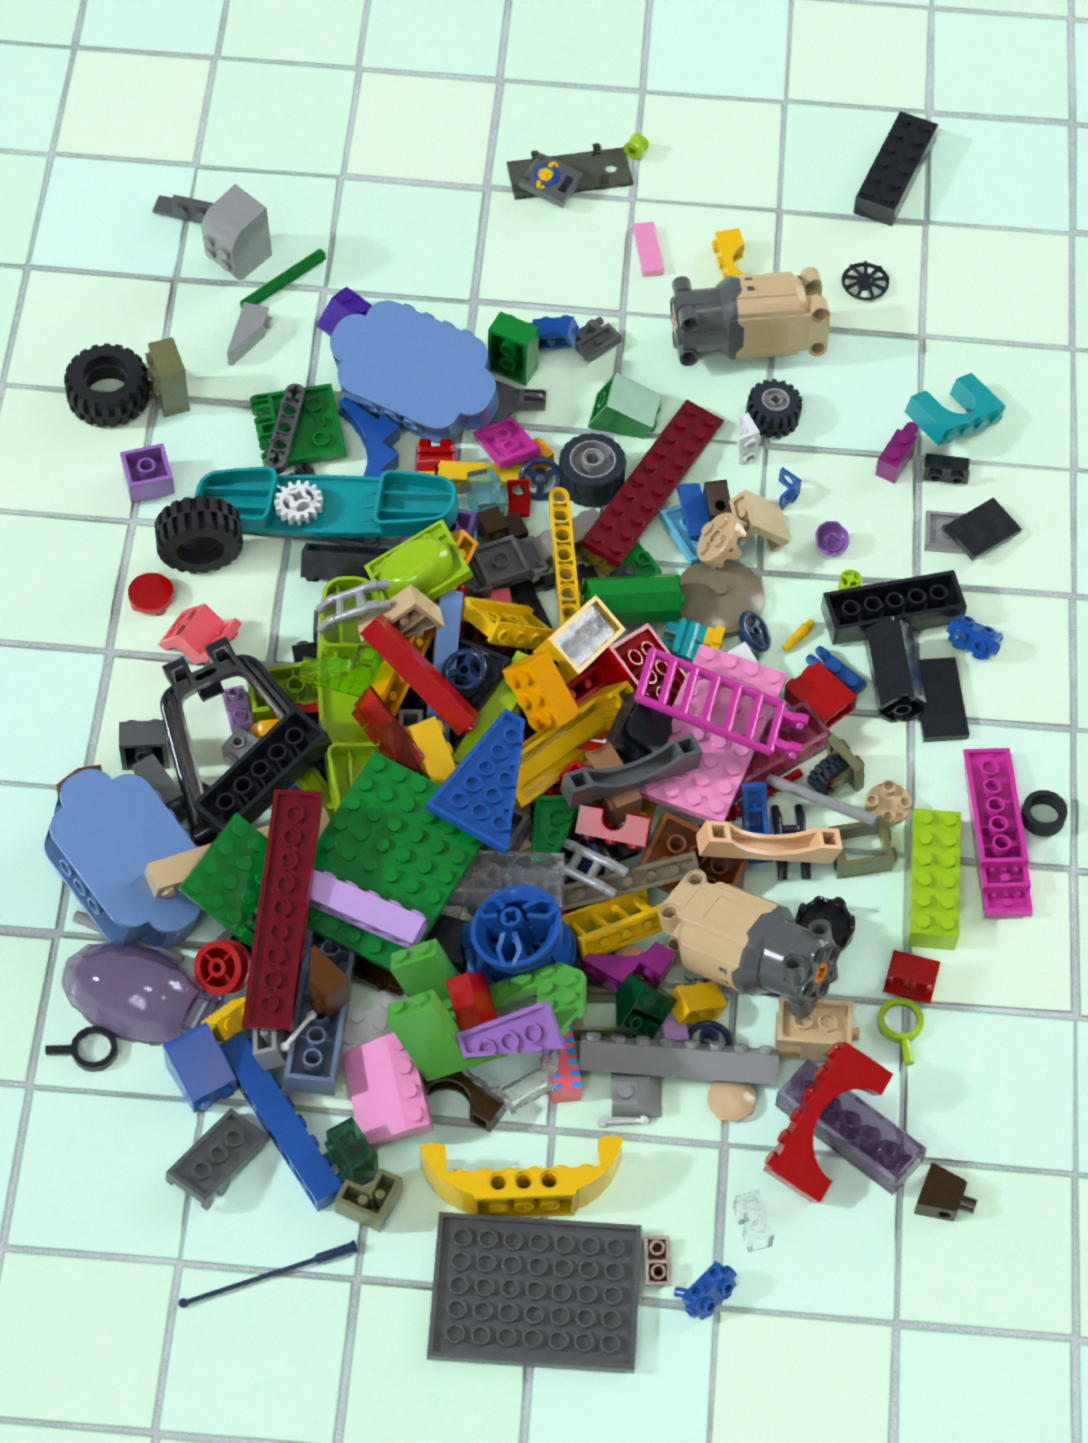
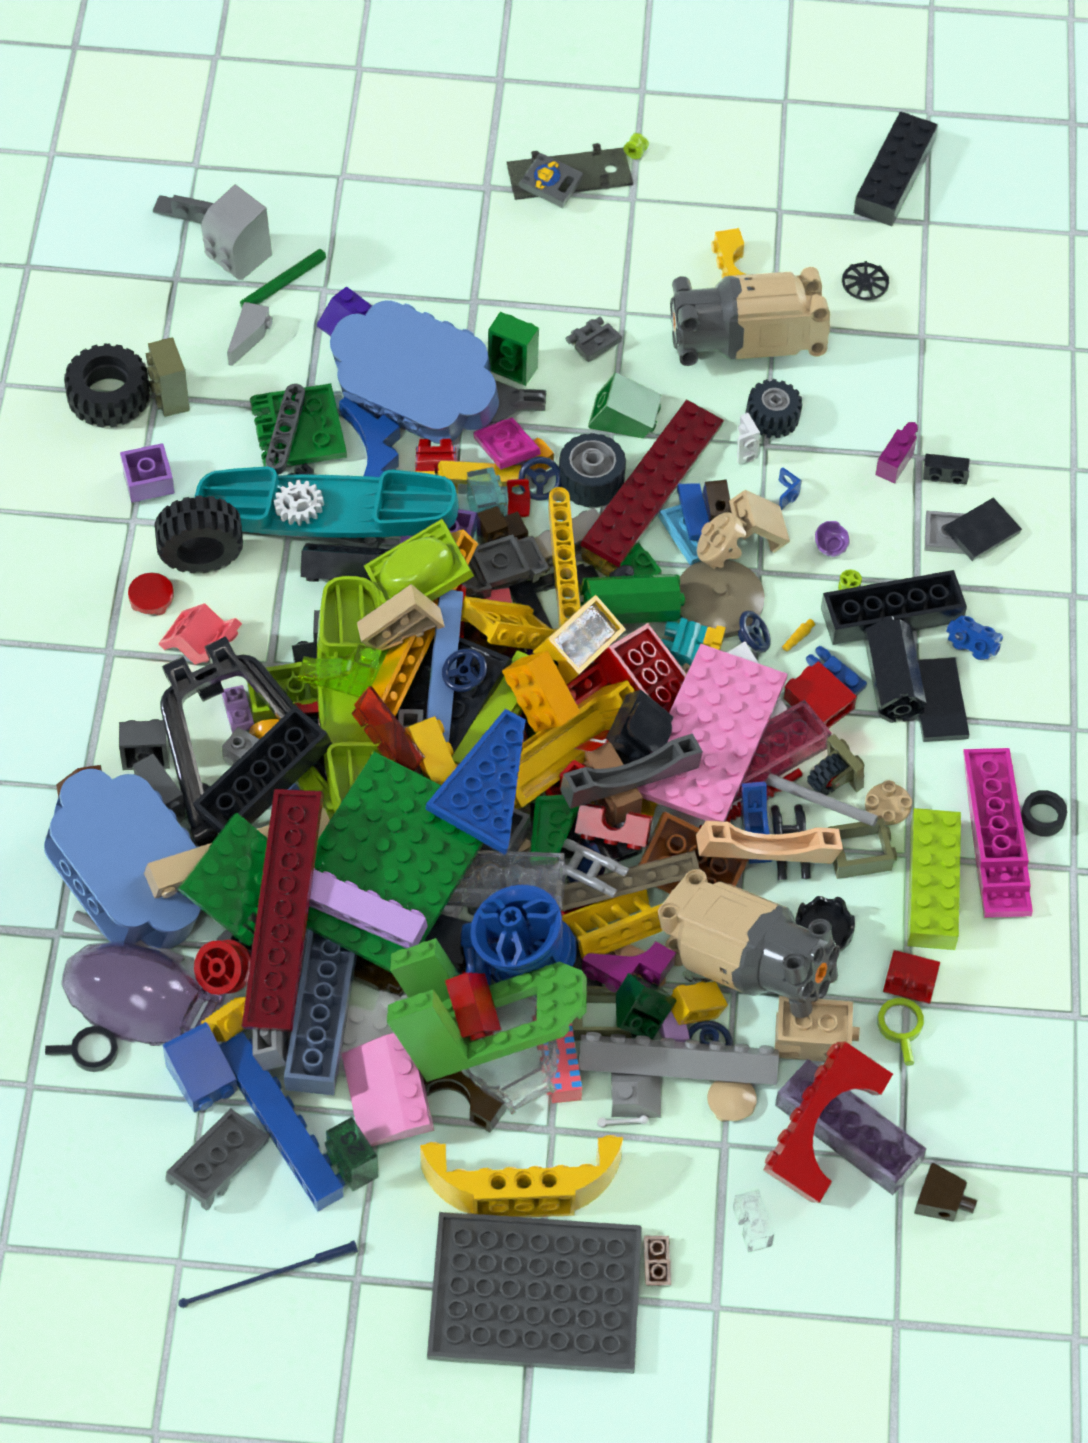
white hinge [280,1010,317,1052] -> none
reddish brown slope [309,946,350,1019] -> none
light grey piece [316,579,391,634] -> none
olive brick [334,1168,403,1233] -> none
red brick [360,614,481,736] -> none
medium lavender wing [455,1000,566,1058] -> none
blue brick [531,315,579,351] -> none
bright pink tile [633,221,664,277] -> none
dark pink bar [634,647,809,761] -> none
blue brick [674,1261,737,1320] -> none
teal arch [904,372,1006,446] -> none

